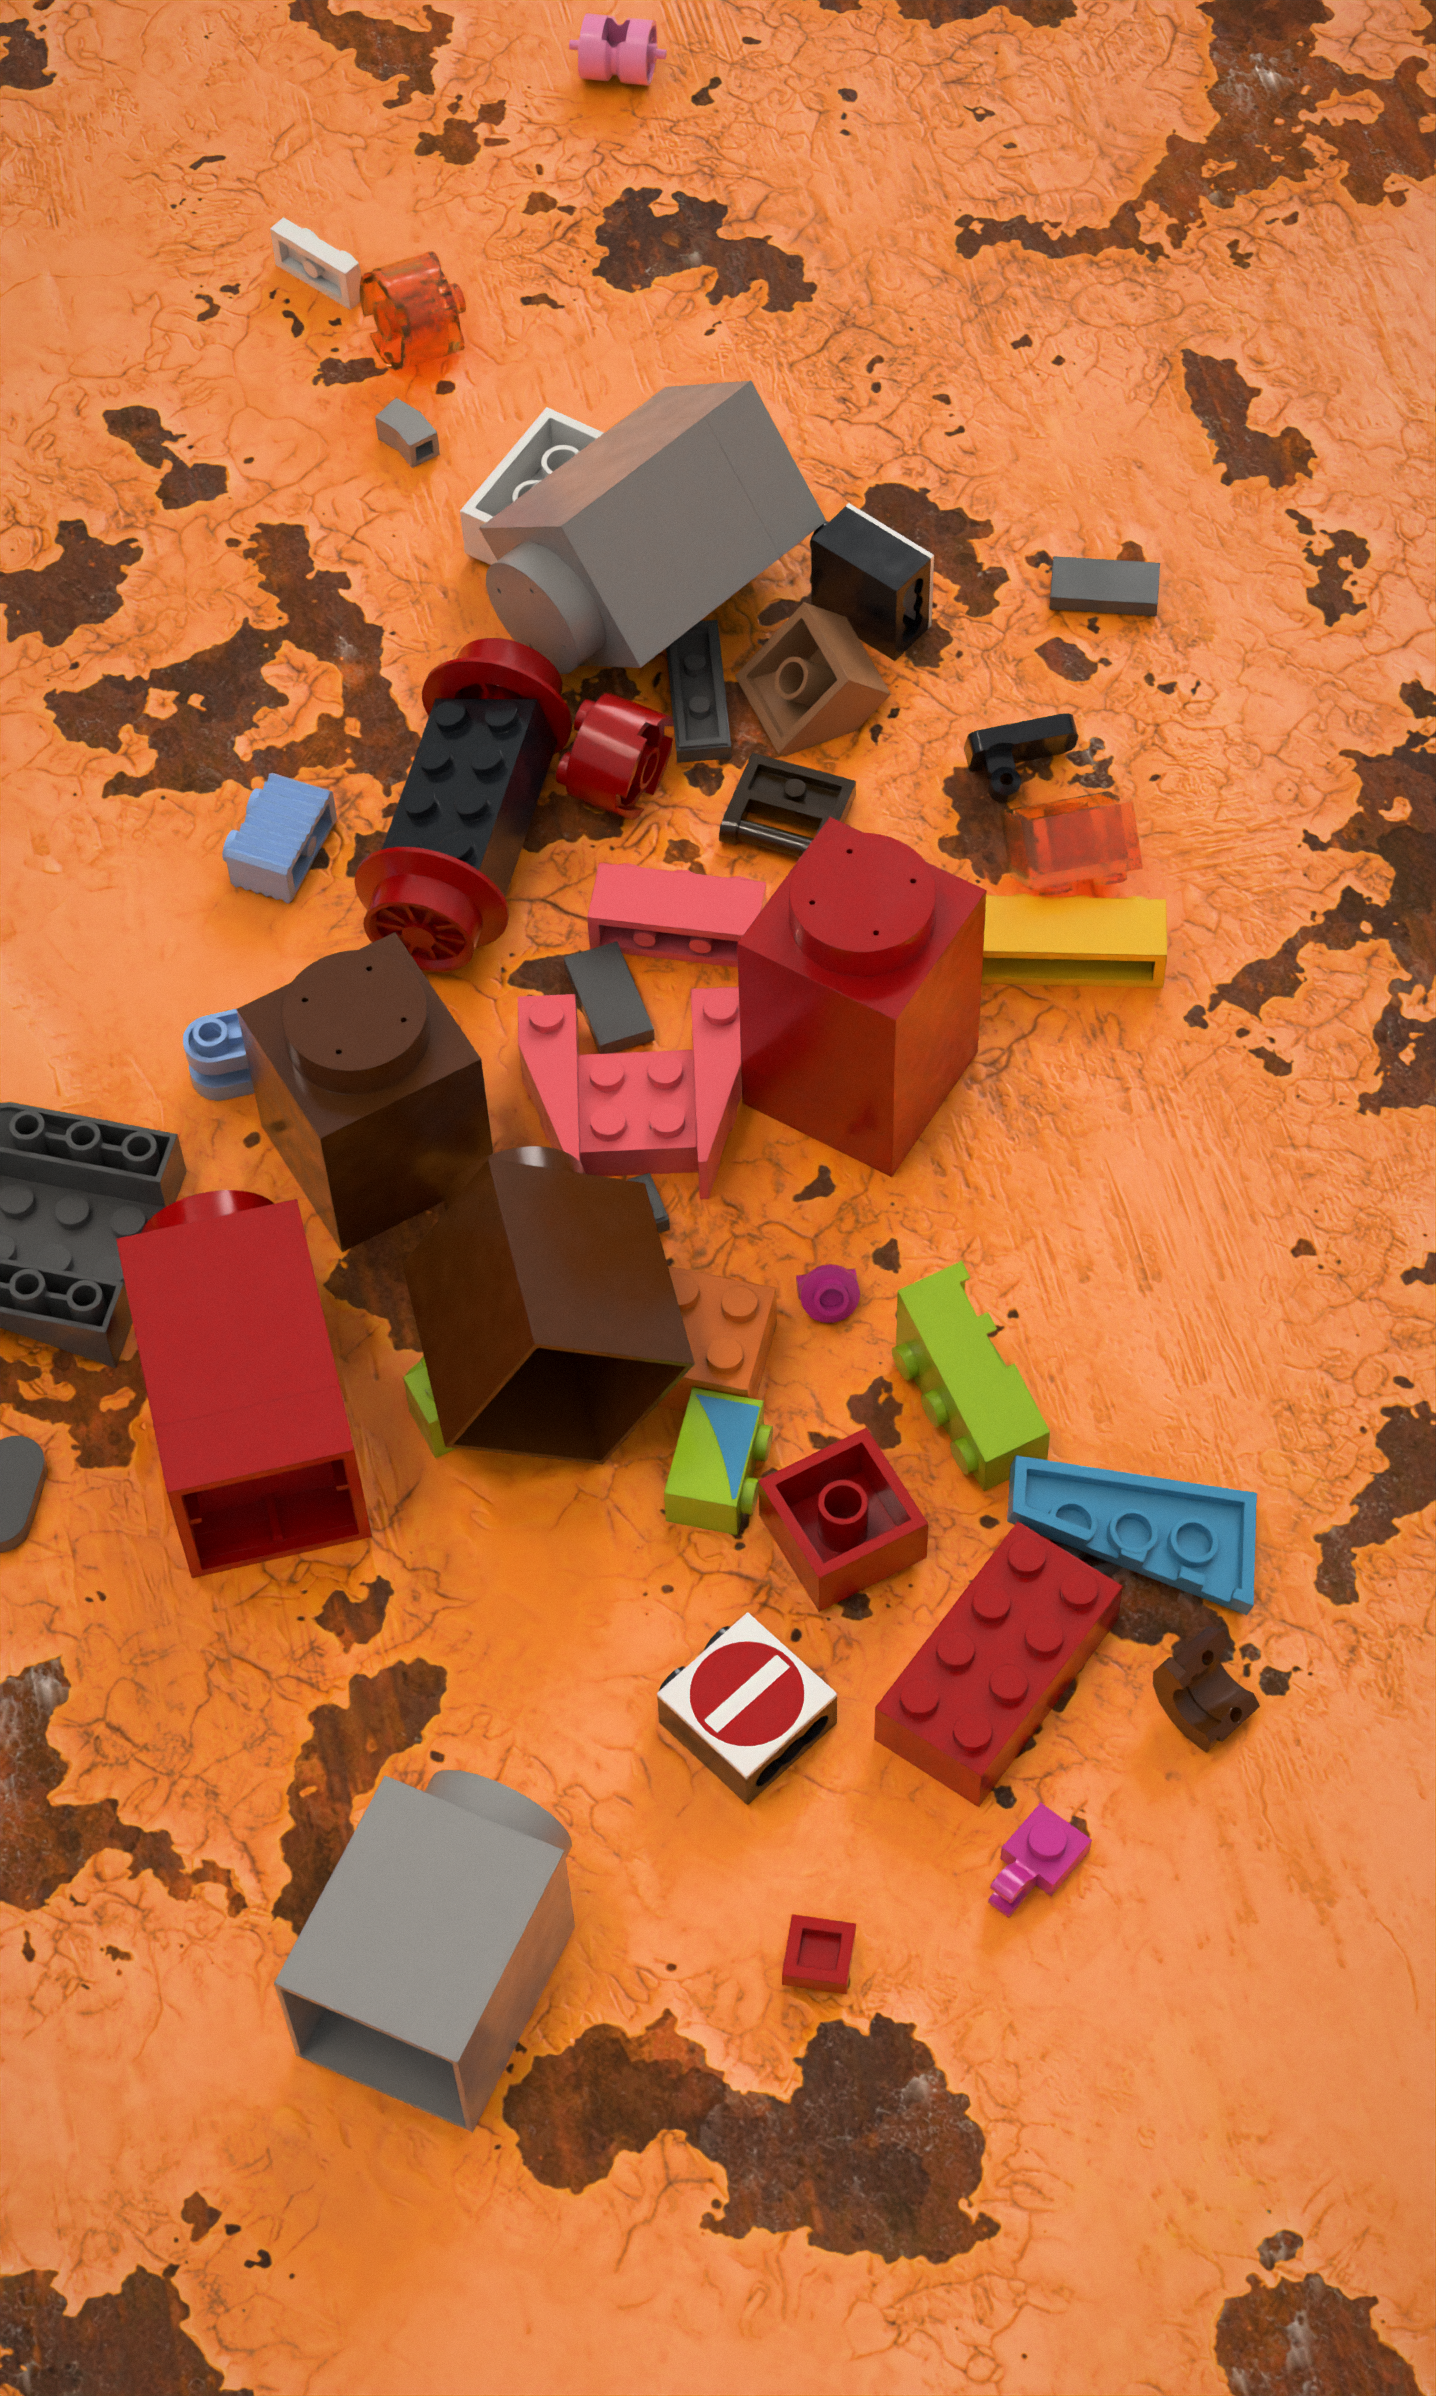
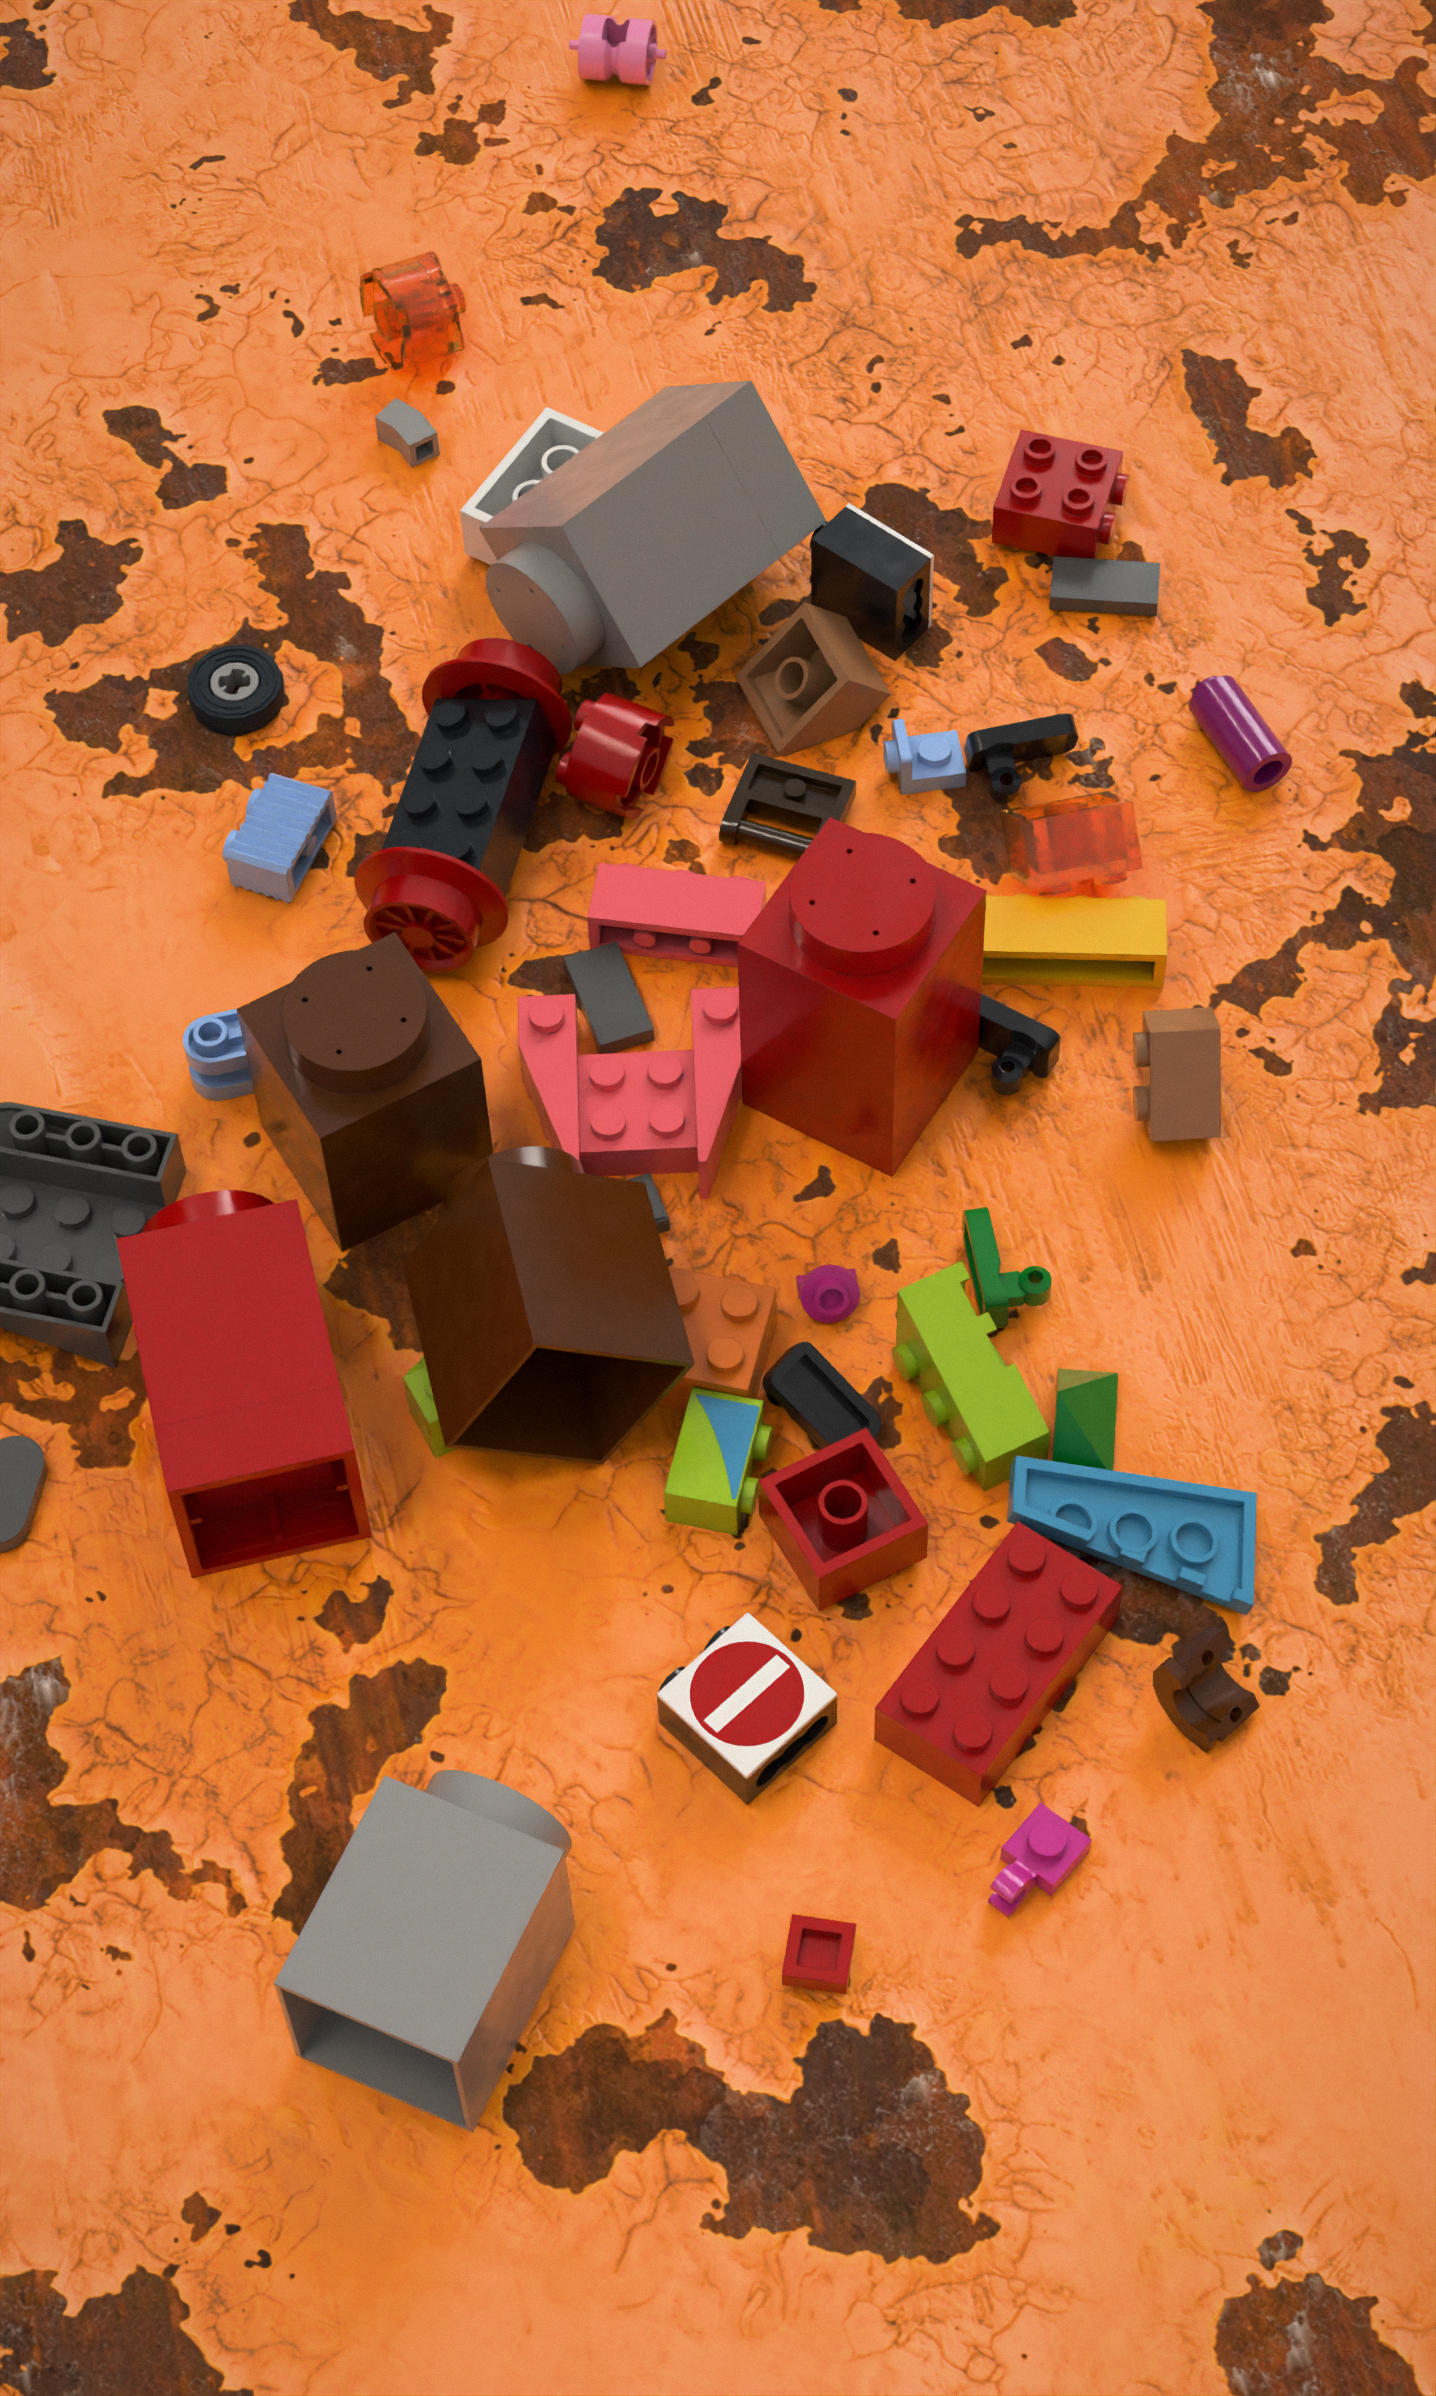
plate [270,217,364,310] -> none
dark grey tile [666,620,732,763] -> none
none -> black bush [187,645,285,736]
none -> black piece [762,1342,881,1449]
none -> light blue bracket [883,719,966,795]
none -> green piece [962,1207,1052,1328]
none -> black piece [978,994,1061,1095]
none -> red brick [992,429,1130,559]
none -> green slope [1052,1368,1118,1470]
none -> medium nougat brick [1132,1007,1221,1142]
none -> magenta brick [1188,675,1292,792]

